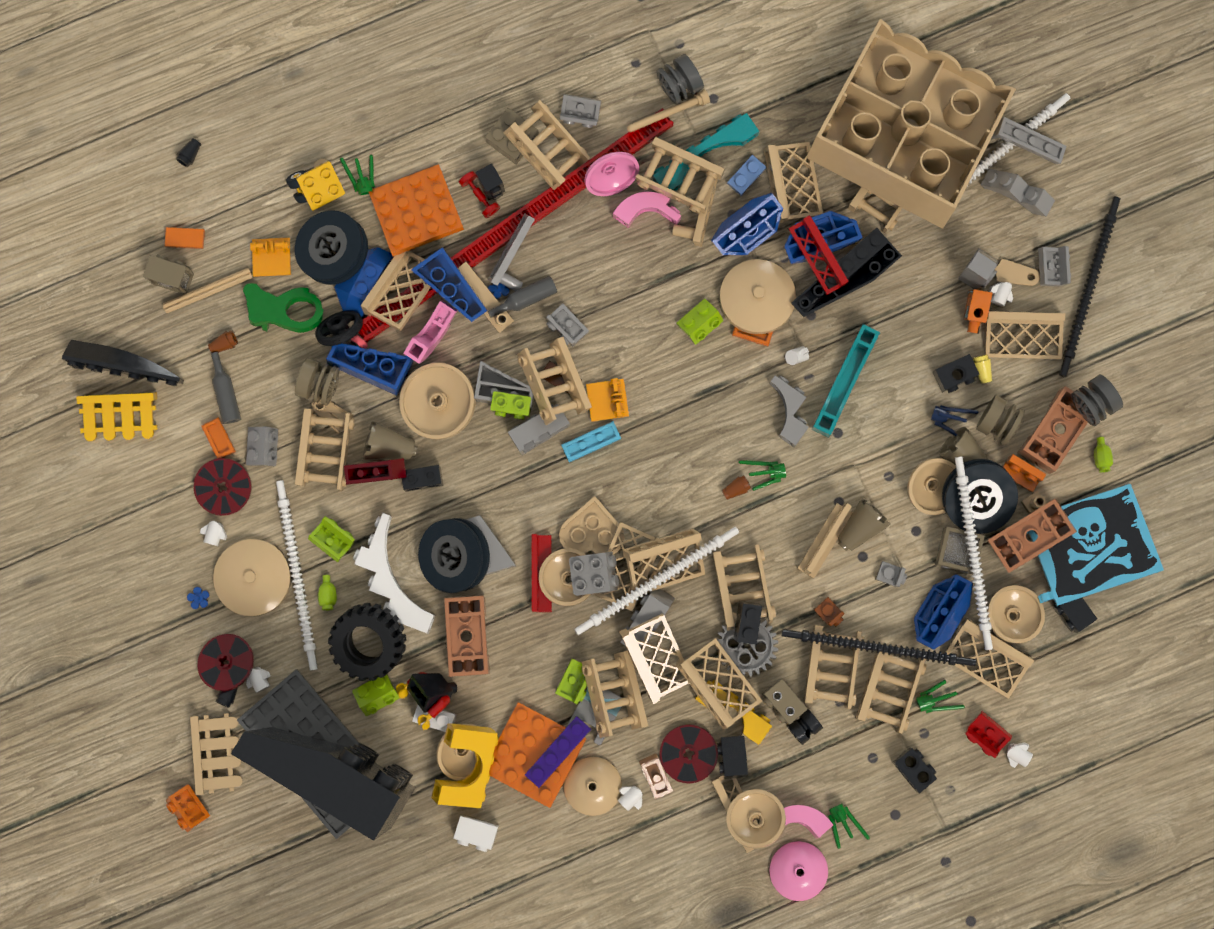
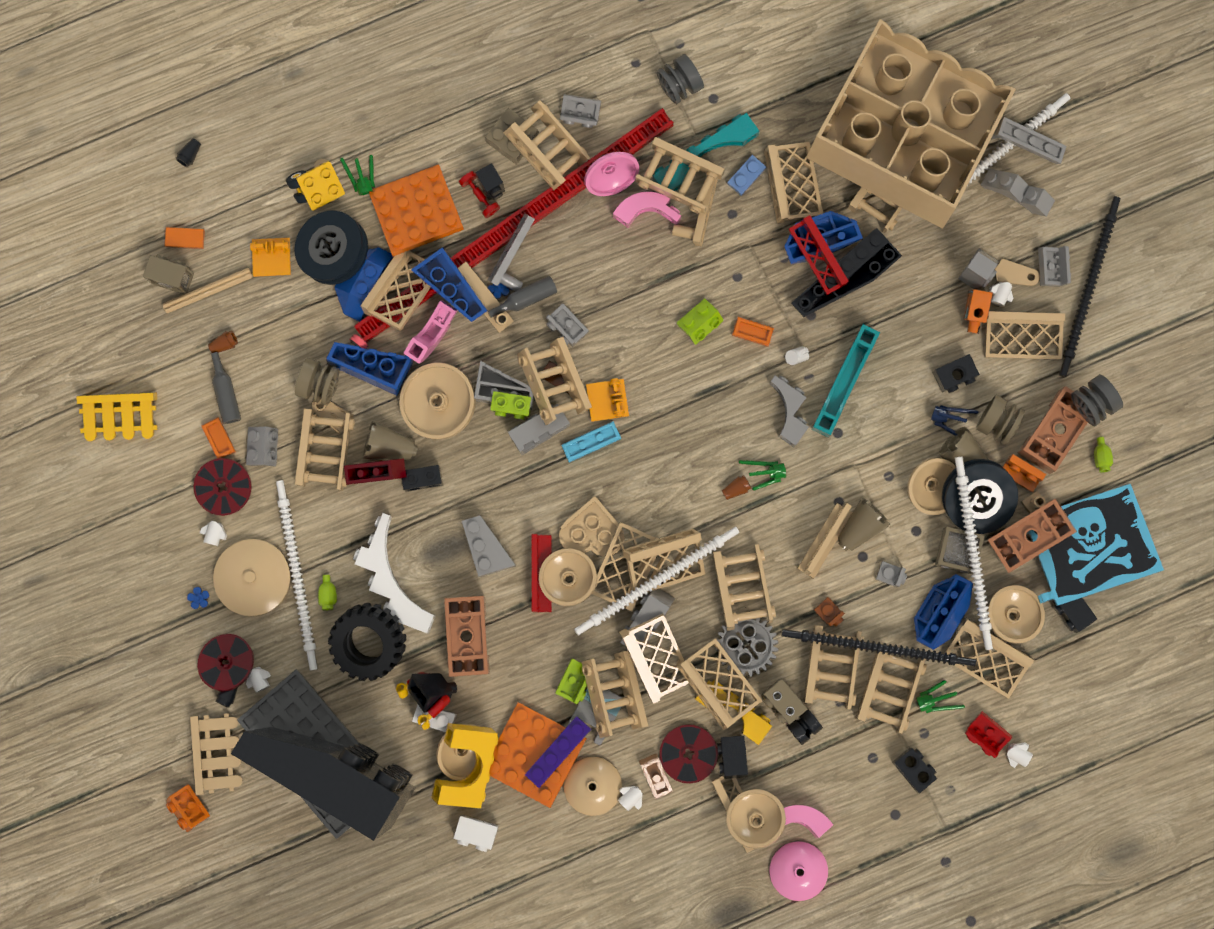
black wedge [62,340,184,386] -> none
green animal [243,283,324,333] -> none
lime bracket [308,516,355,563] -> none
black wheel [315,310,363,346] -> none
lime bracket [352,674,399,716] -> none
black wheel [418,518,490,593] -> none
light grey bracket [569,552,619,596] -> none
tan piece [627,89,710,132] -> none
blue wedge [711,193,783,255] -> none
tan dish [719,259,796,334] -> none
black brick [734,601,762,645] -> none
green plant [828,803,870,849] -> none
light yellow cone [972,354,992,384] -> none

